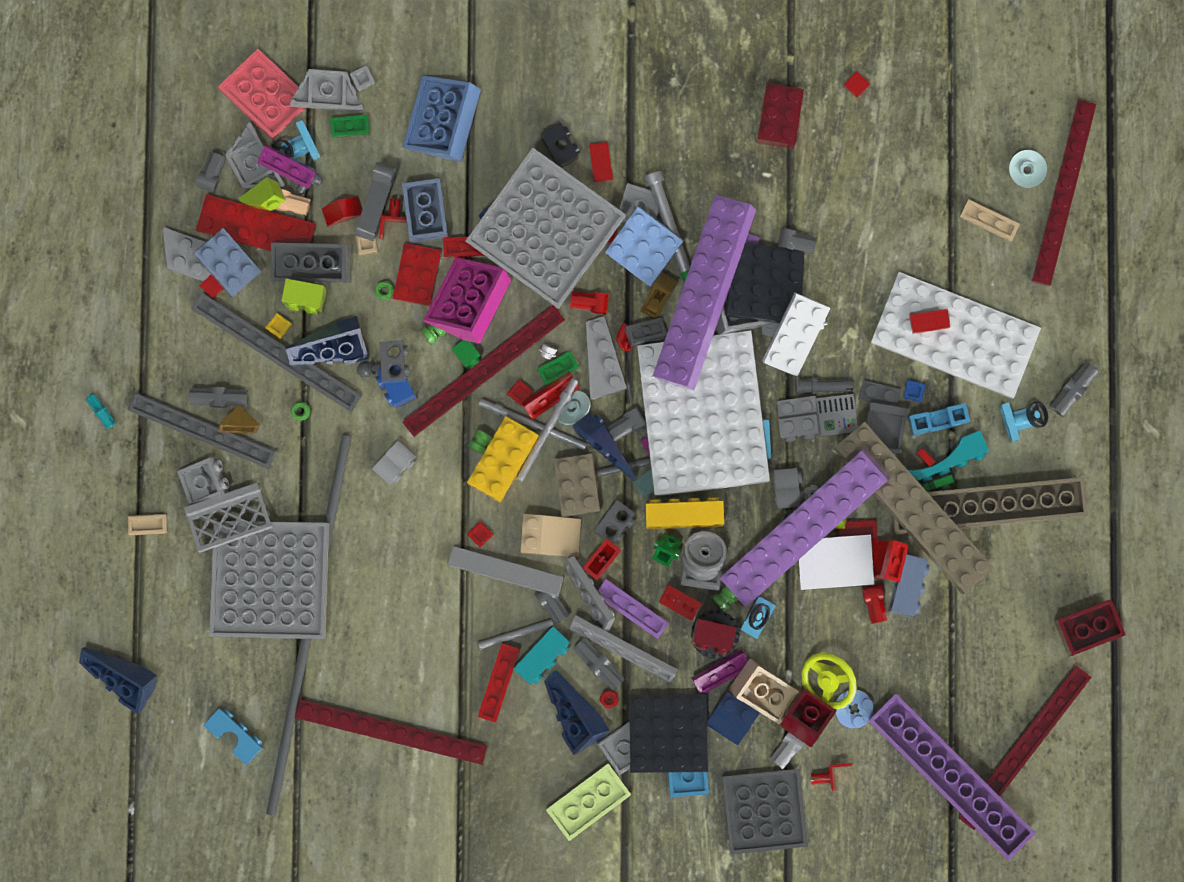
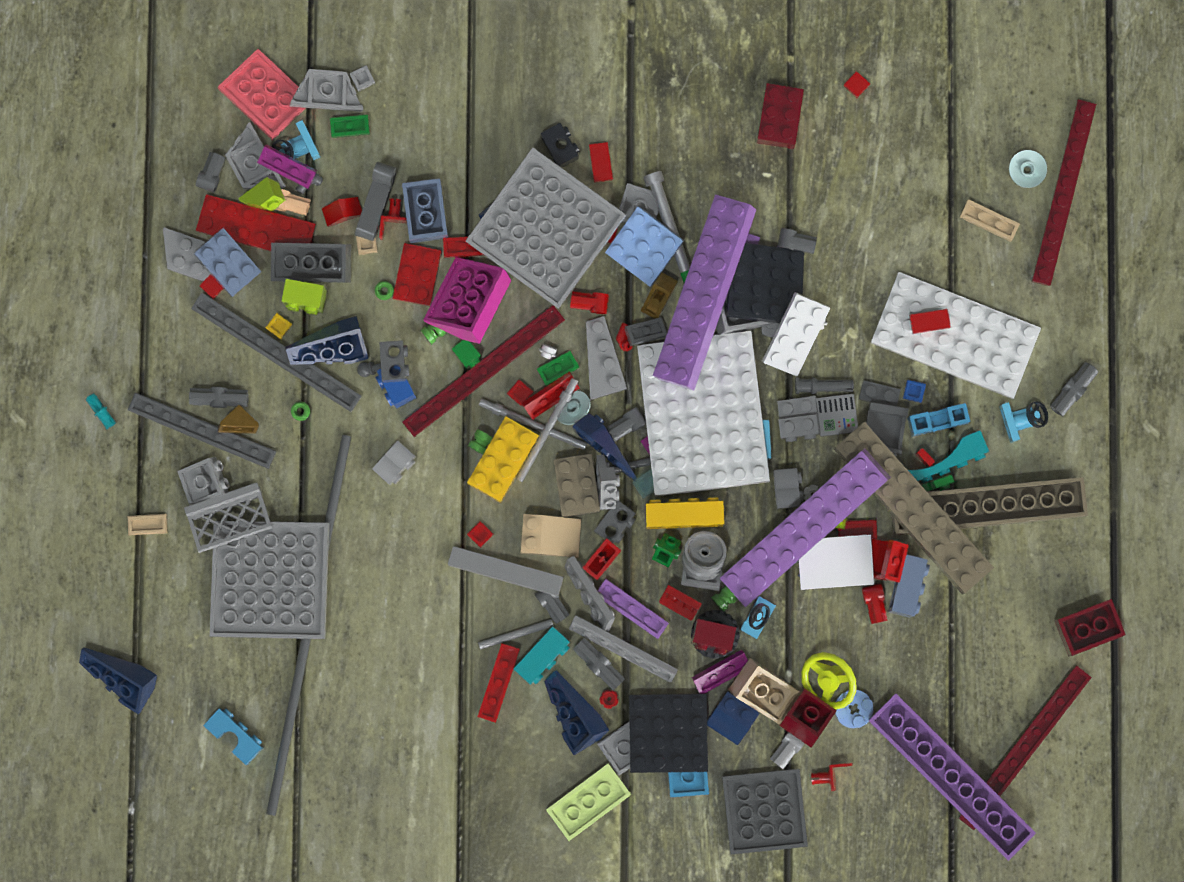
dark red plate [295,699,487,765] -> none
medium blue slope [403,76,481,162] -> none
none -> light grey plate [596,455,620,510]

